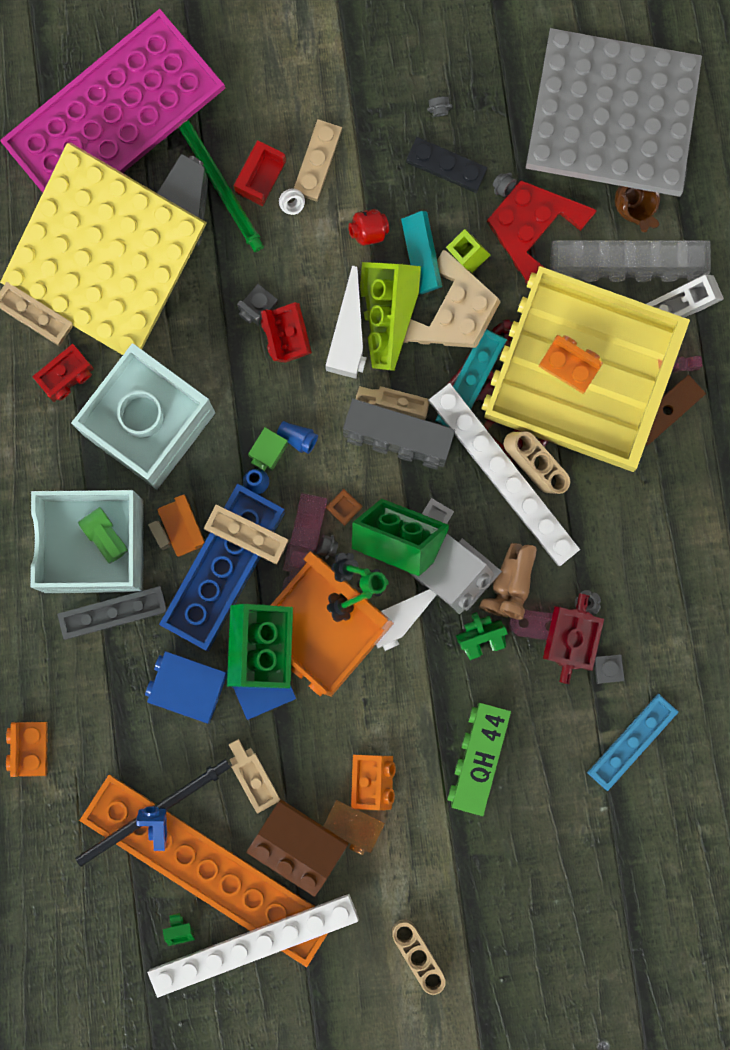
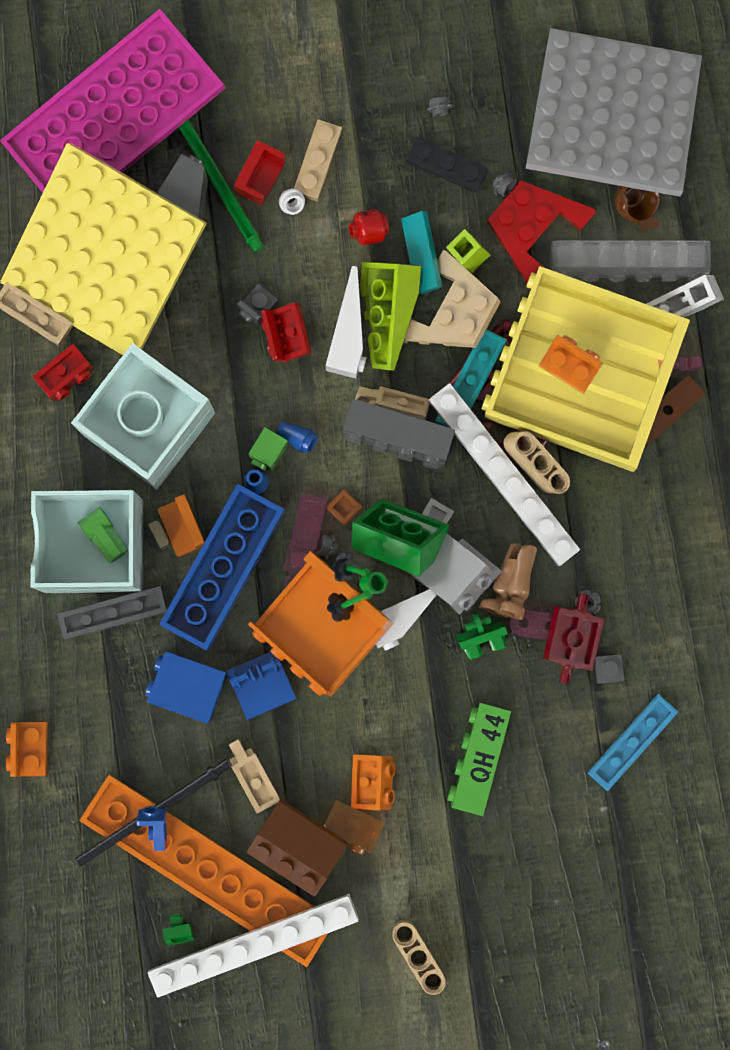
tan plate [204,505,289,565] -> none
green slope [227,604,293,688] -> none

